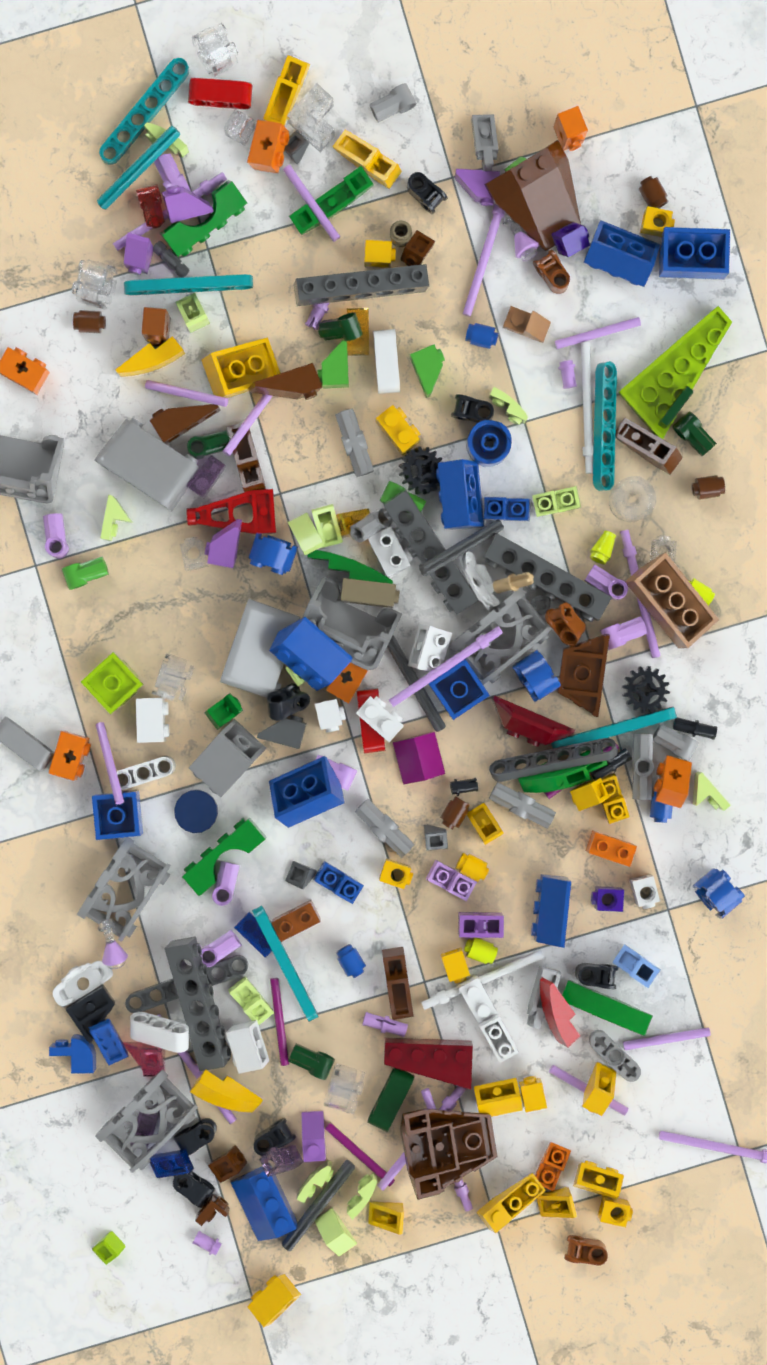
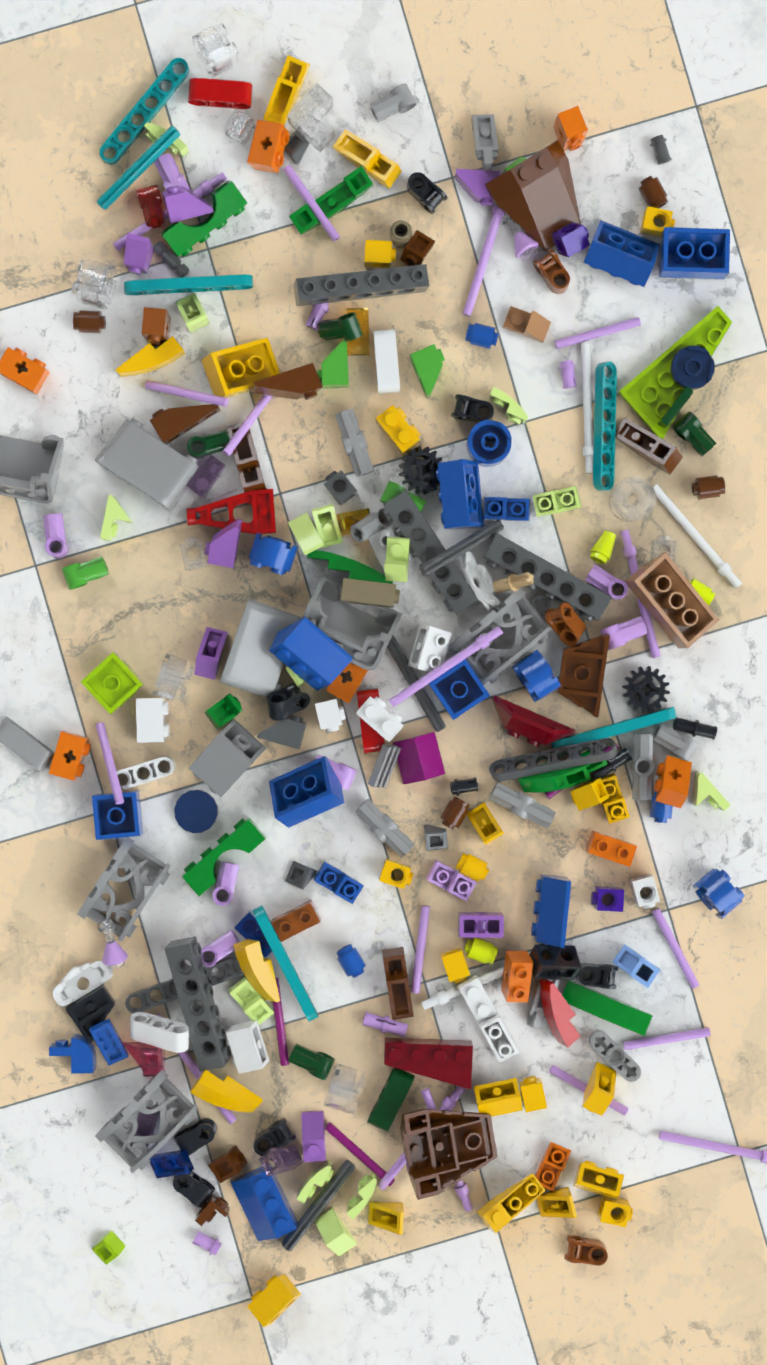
none -> medium lavender slope [194,627,228,680]
none -> yellow slope [233,939,280,1002]
none -> dark grey brick [324,470,358,506]
none -> light grey tile [368,744,401,788]
none -> yellowish green slope [384,537,410,582]
none -> lavender bar [411,905,430,993]
none -> orange brick [501,950,533,1002]
none -> black brick [529,944,581,980]
none -> dark grey pin [650,135,672,165]
none -> white bar [650,484,742,589]
none -> lavender bar [651,908,699,989]
none -> dark blue tile [670,346,715,390]

